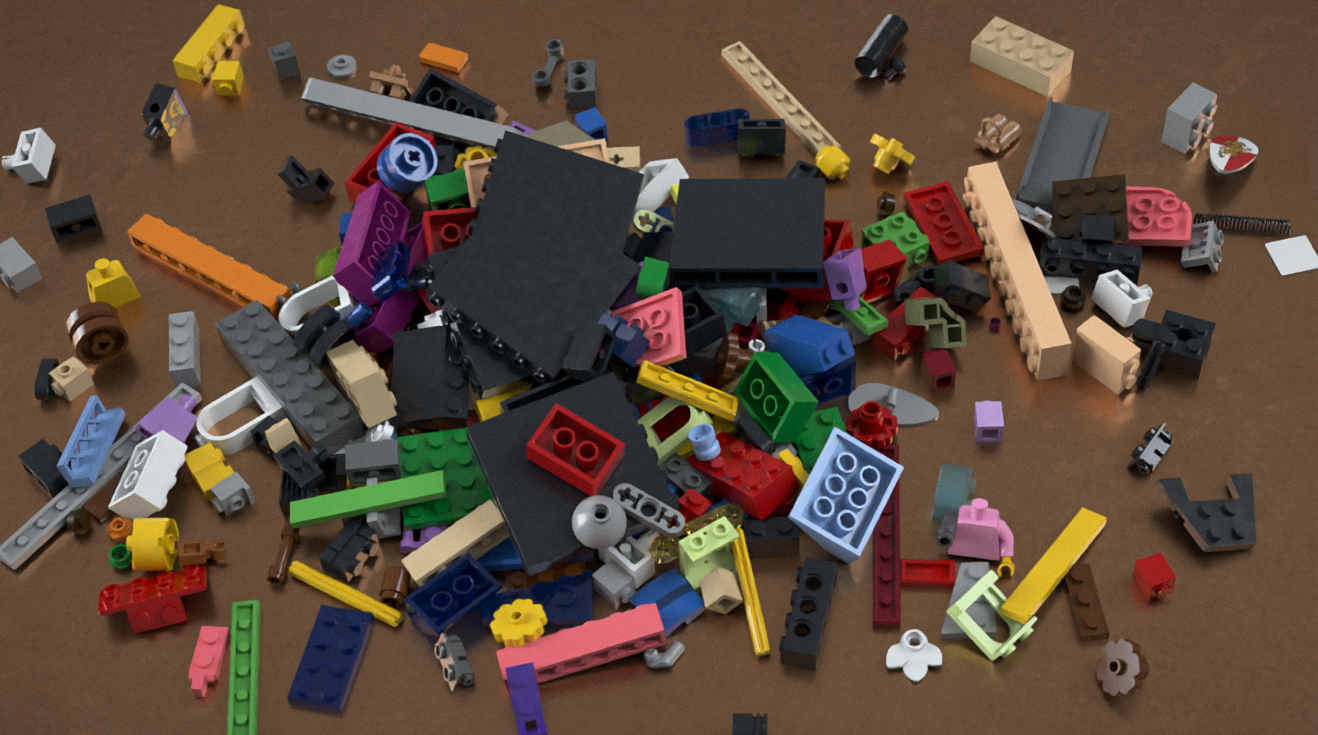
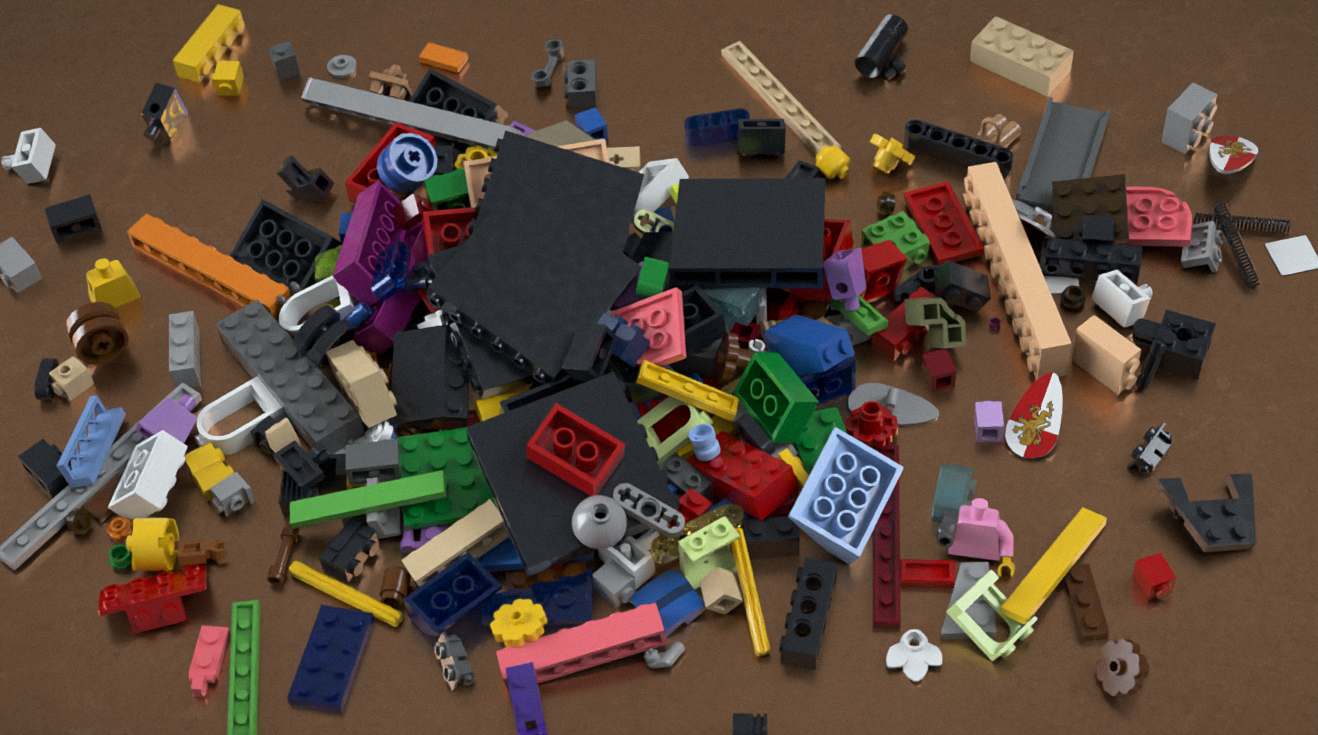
none -> black slope [230,199,343,297]
none -> dark red brick [393,193,432,231]
none -> black beam [904,120,1013,179]
none -> shield [1005,372,1063,459]
none -> black piece [1213,203,1261,287]

